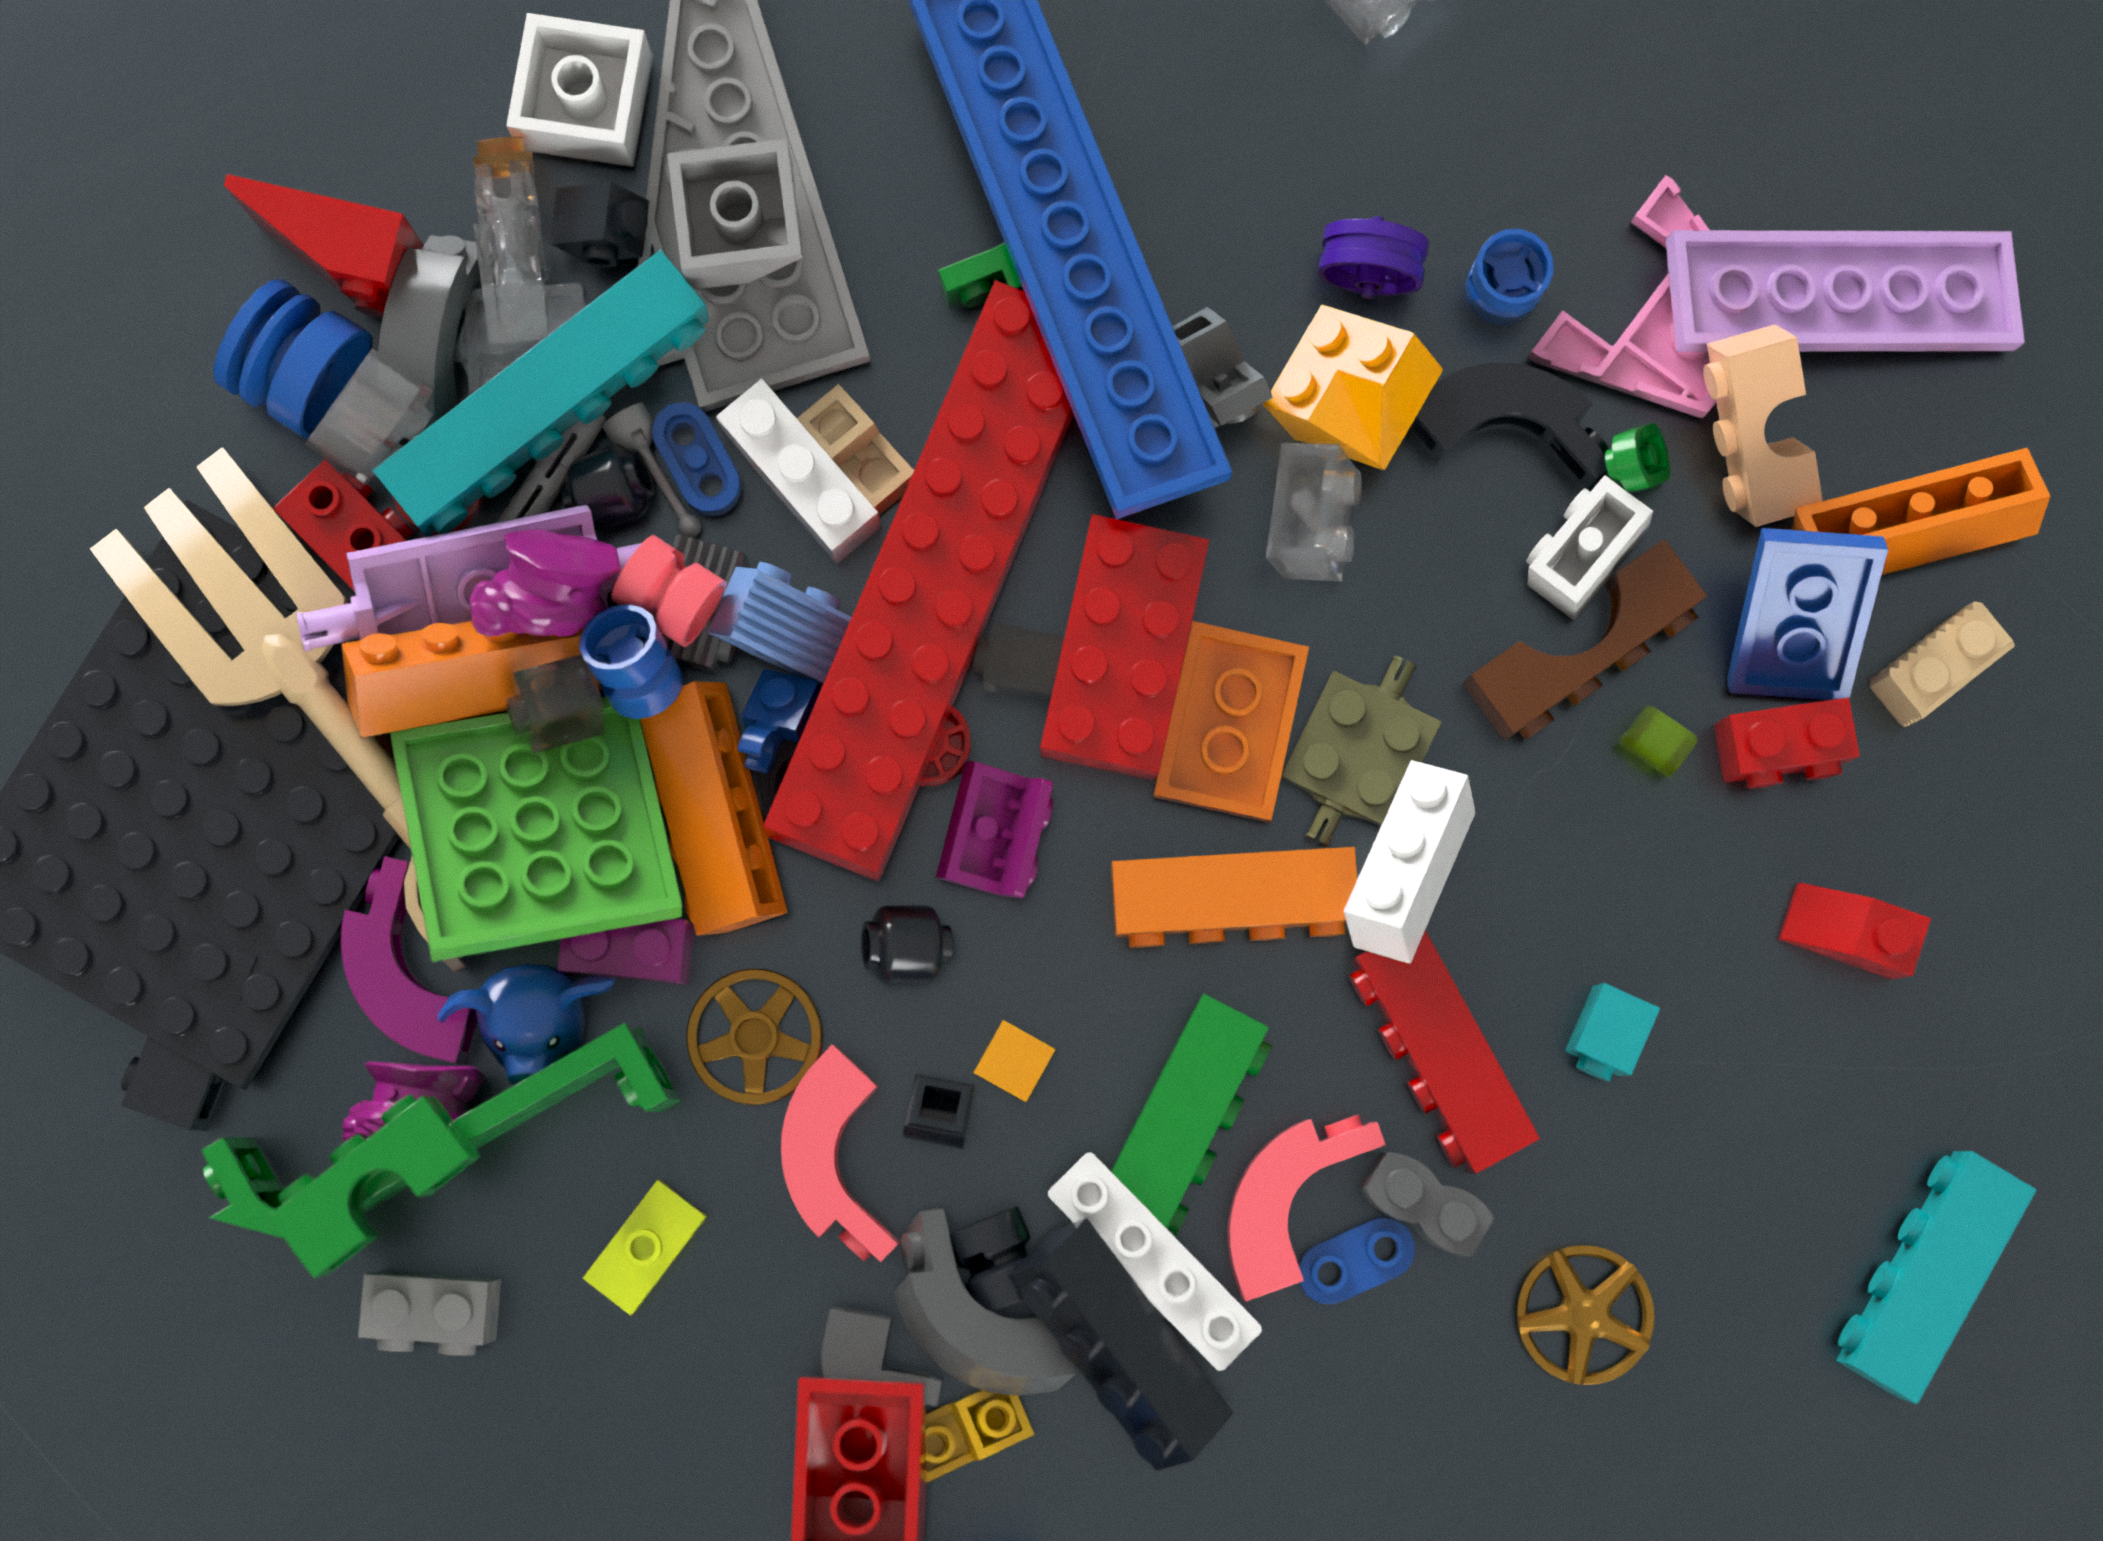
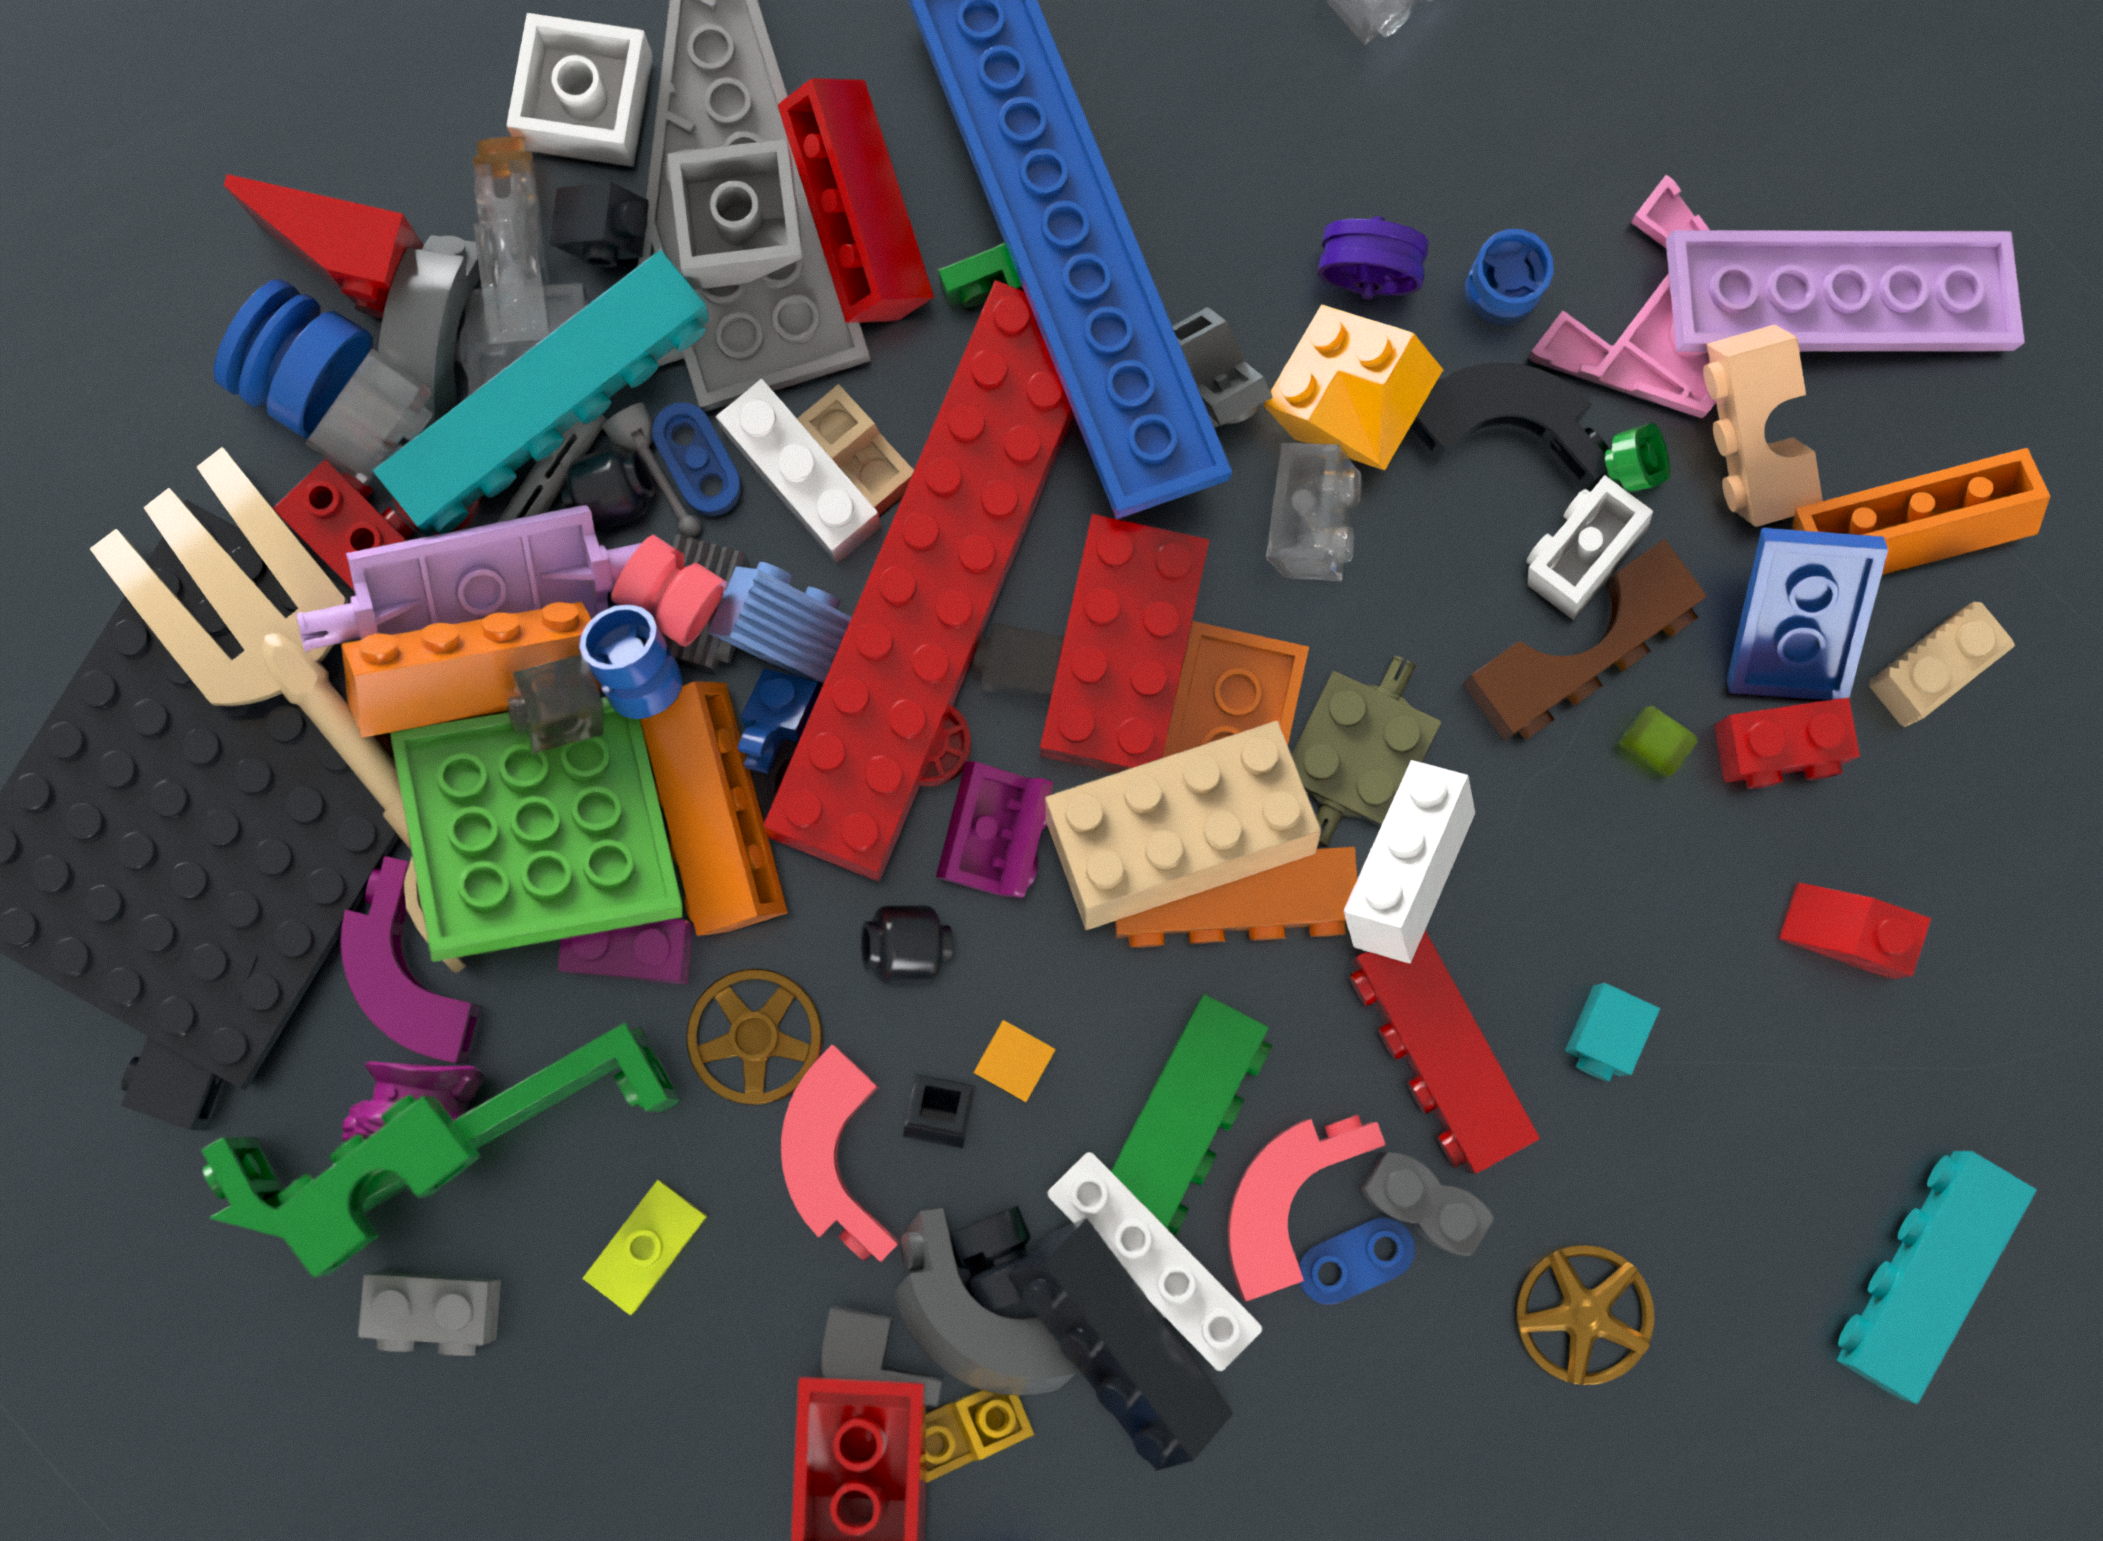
blue piece [437,963,616,1085] -> none
magenta piece [470,529,620,637] -> none
none -> red brick [777,78,934,323]
none -> tan brick [1045,721,1321,930]

